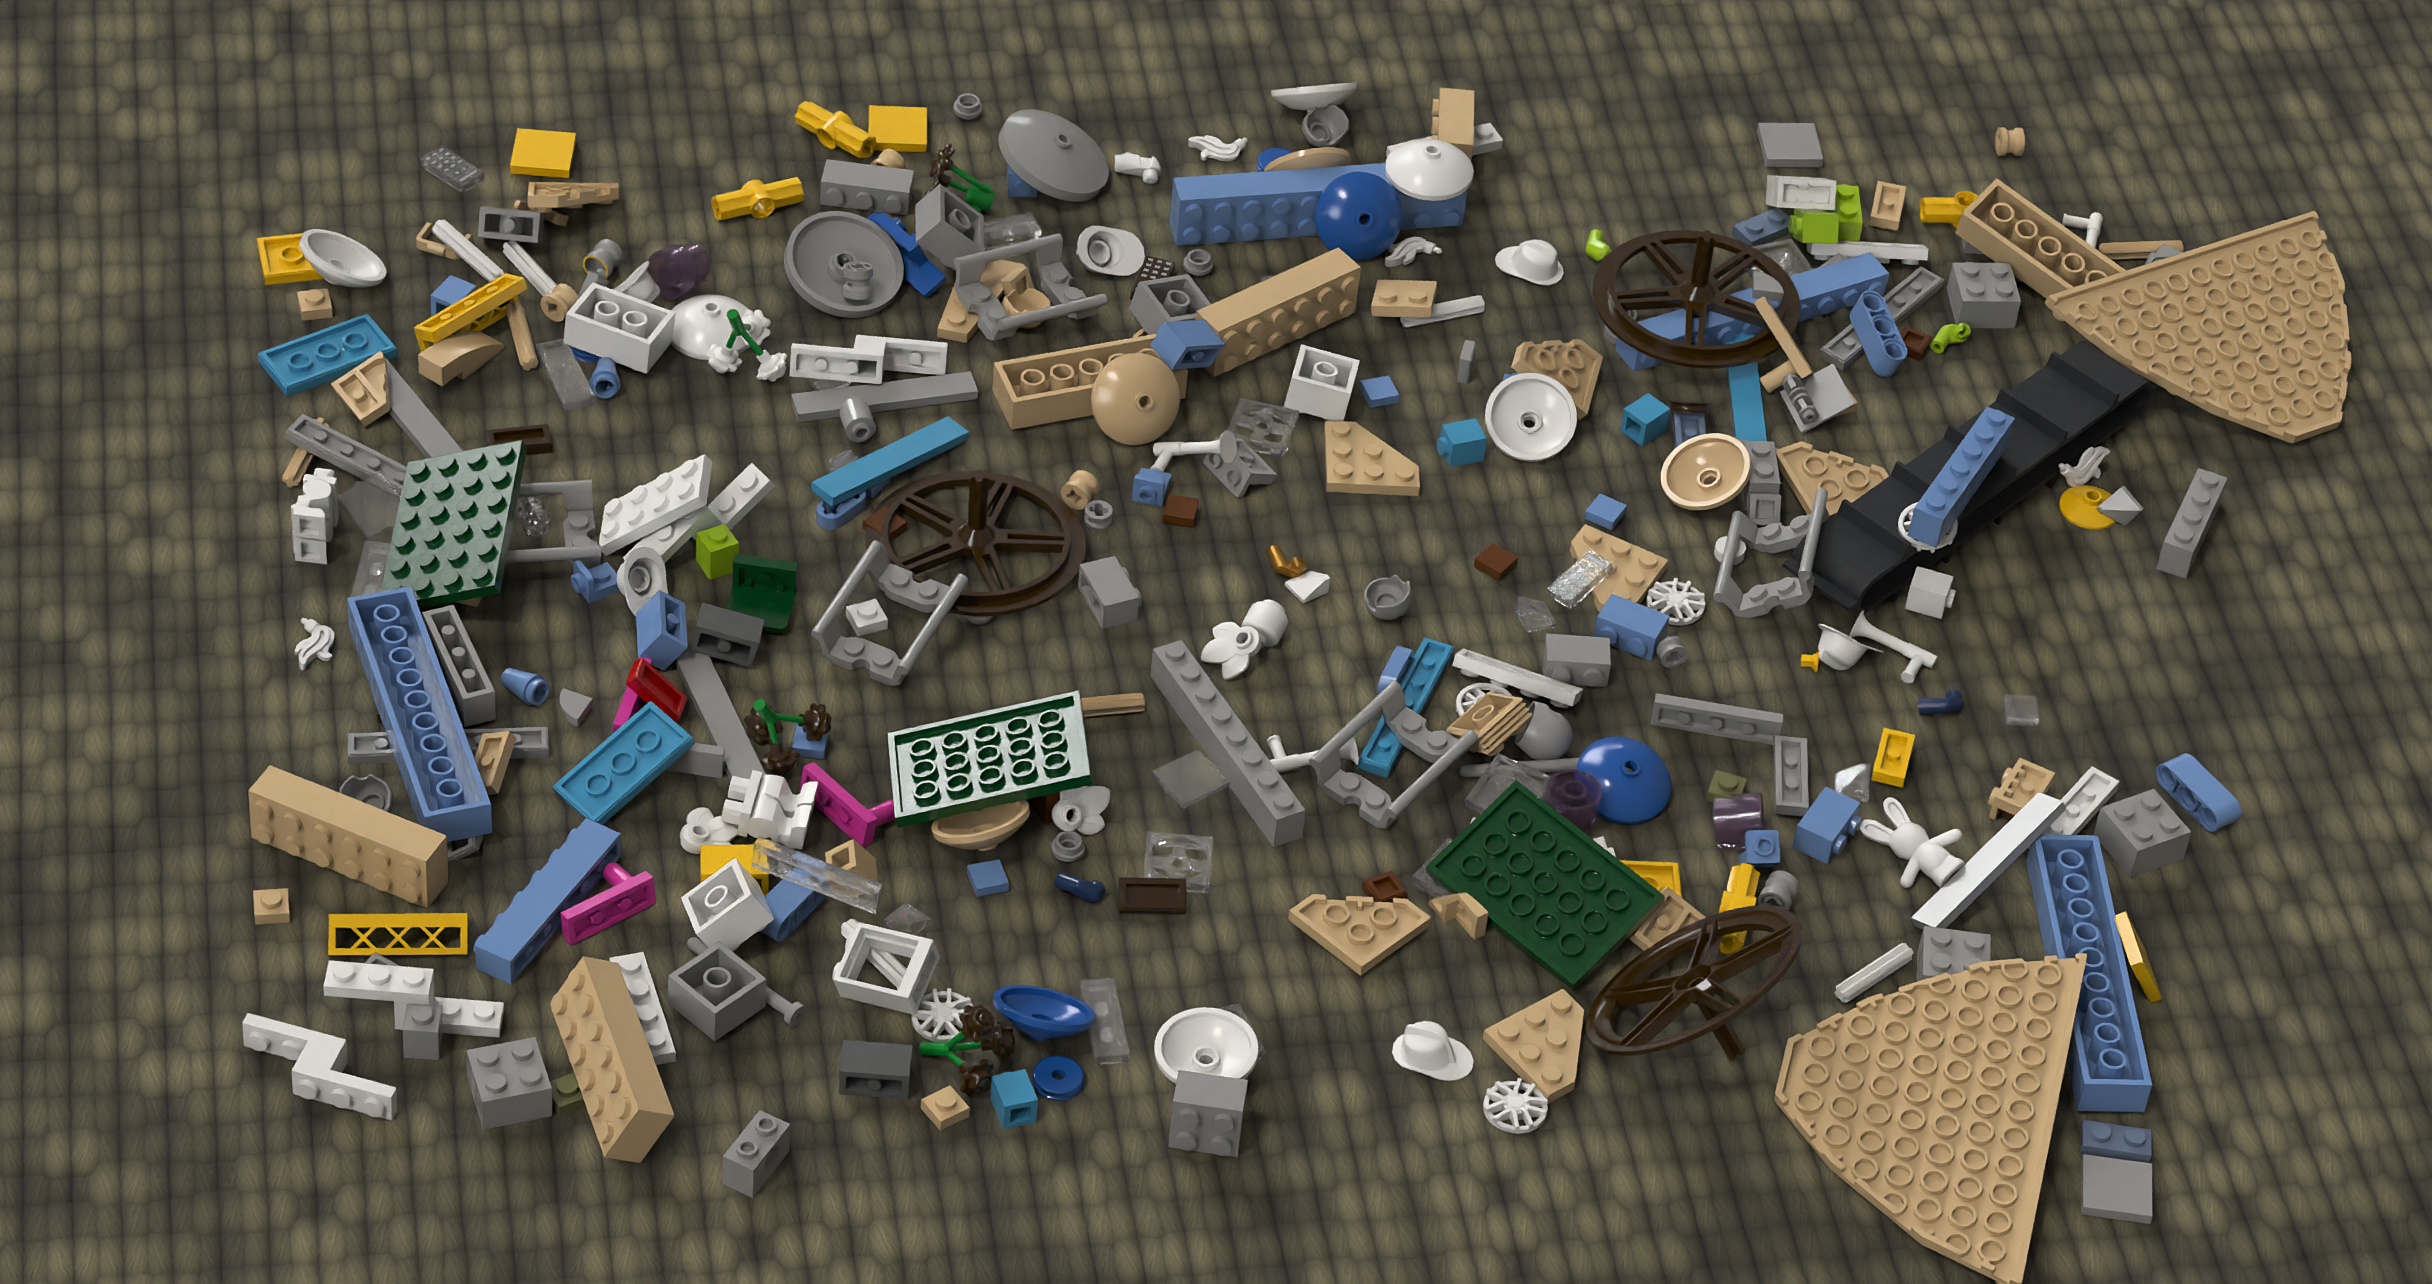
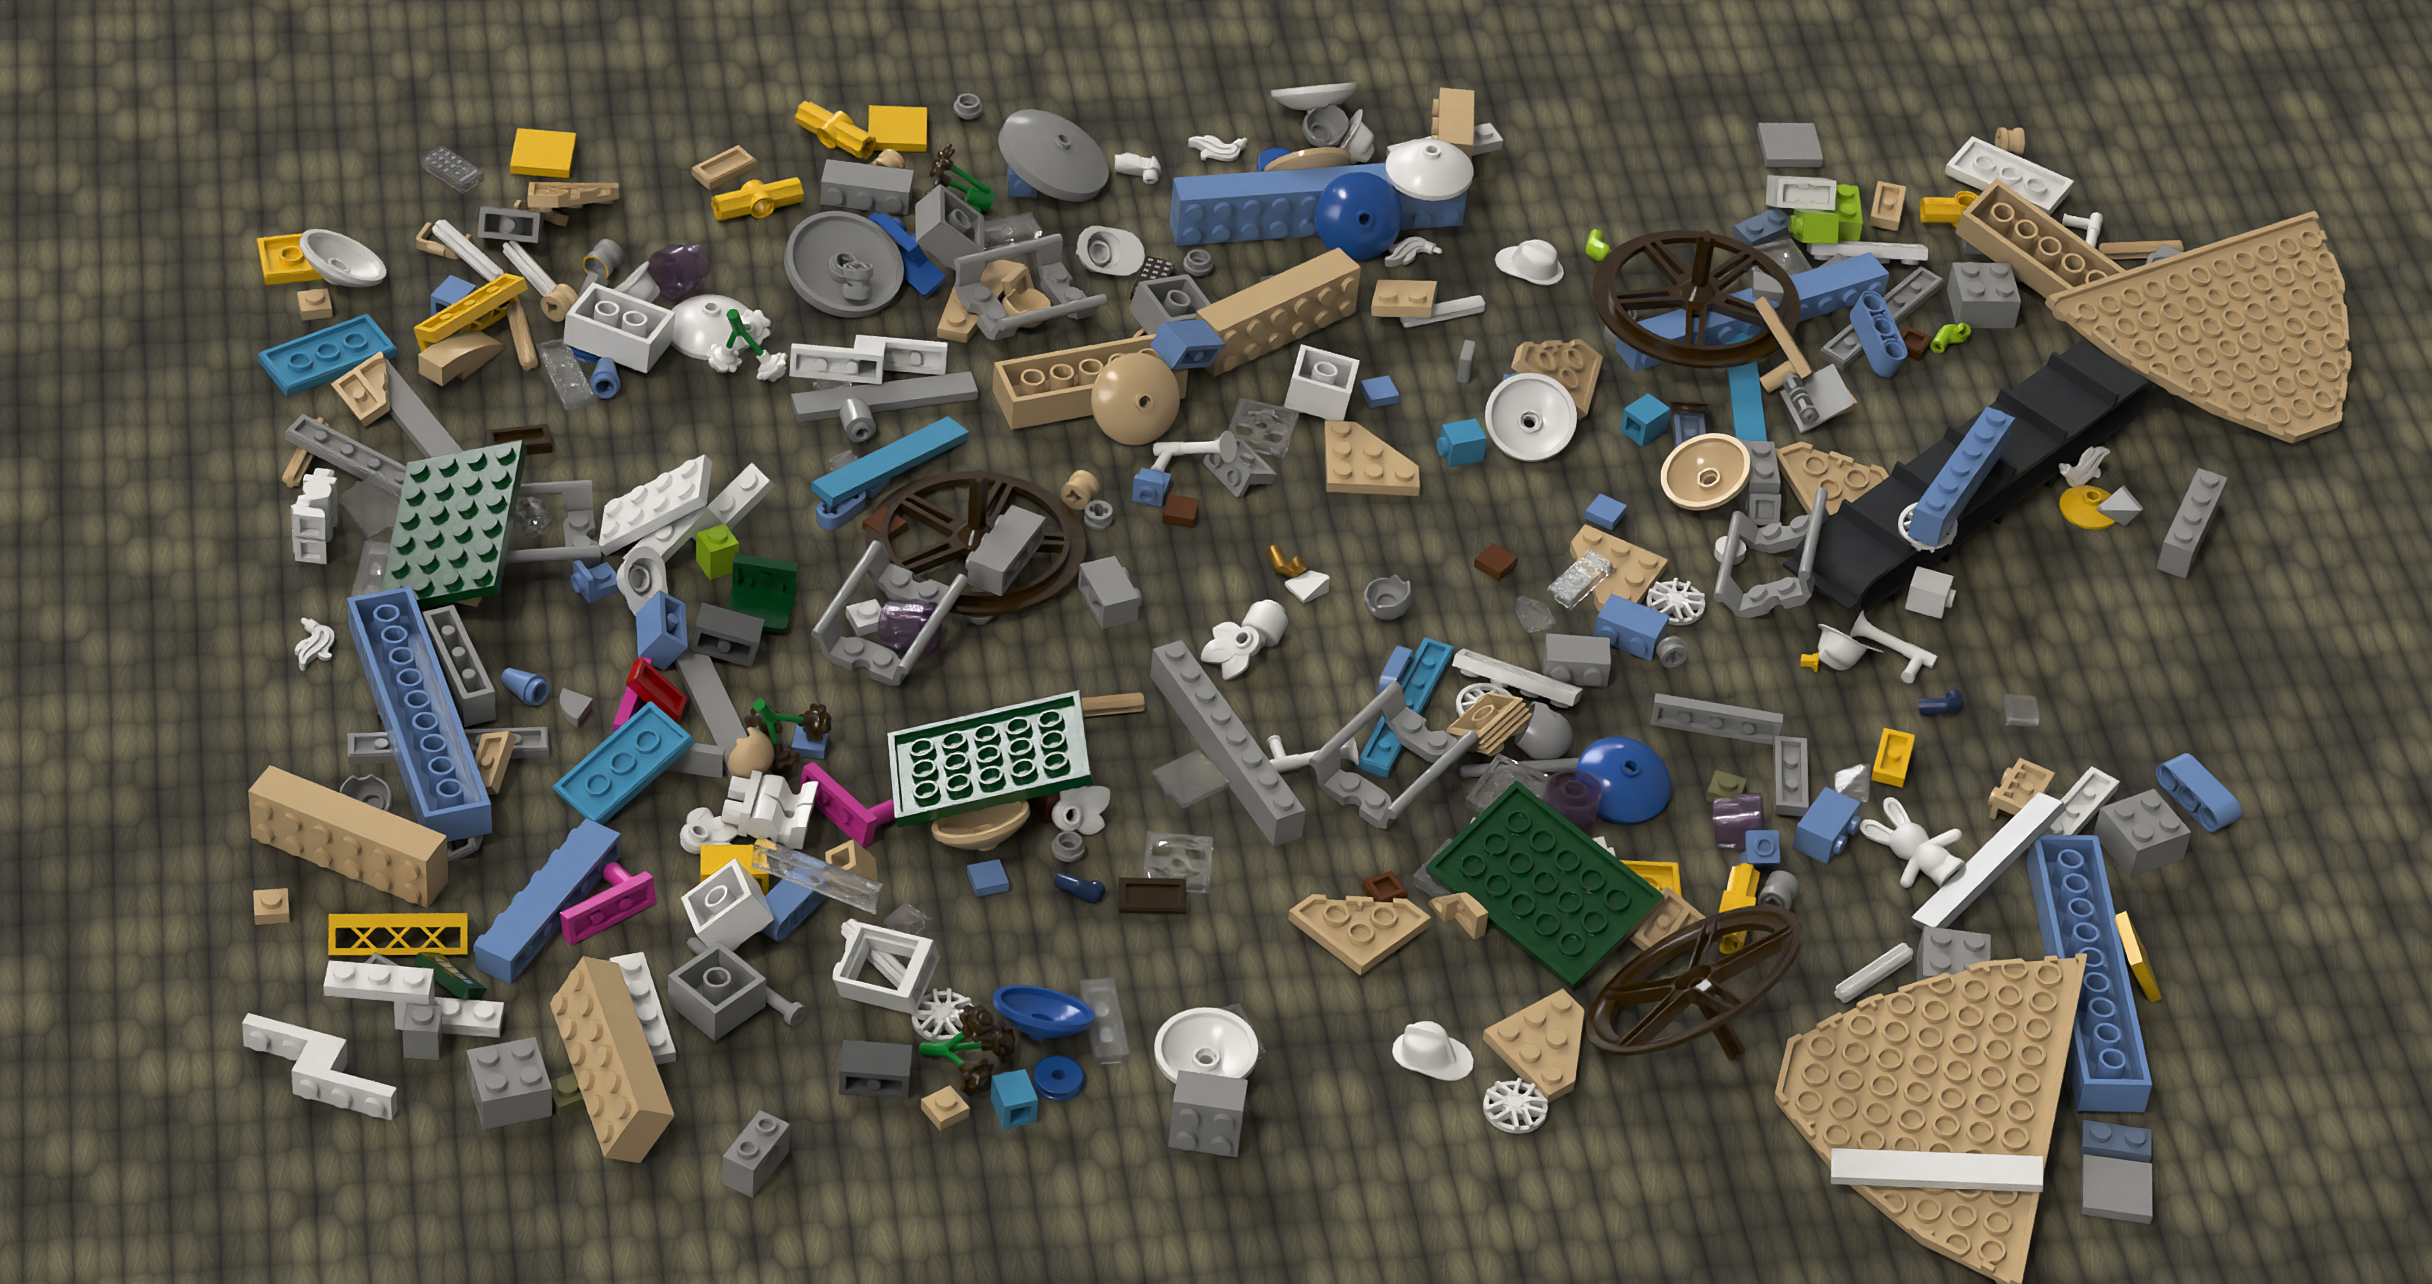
none -> dark green tile [414,952,487,999]
none -> tan tile [692,145,756,190]
none -> tan hair [728,727,774,779]
none -> clear purple piece [878,599,942,656]
none -> light grey brick [965,505,1046,596]
none -> white piece [1338,109,1374,165]
none -> white tile [1831,1148,2043,1192]
none -> white plate [1945,136,2074,216]

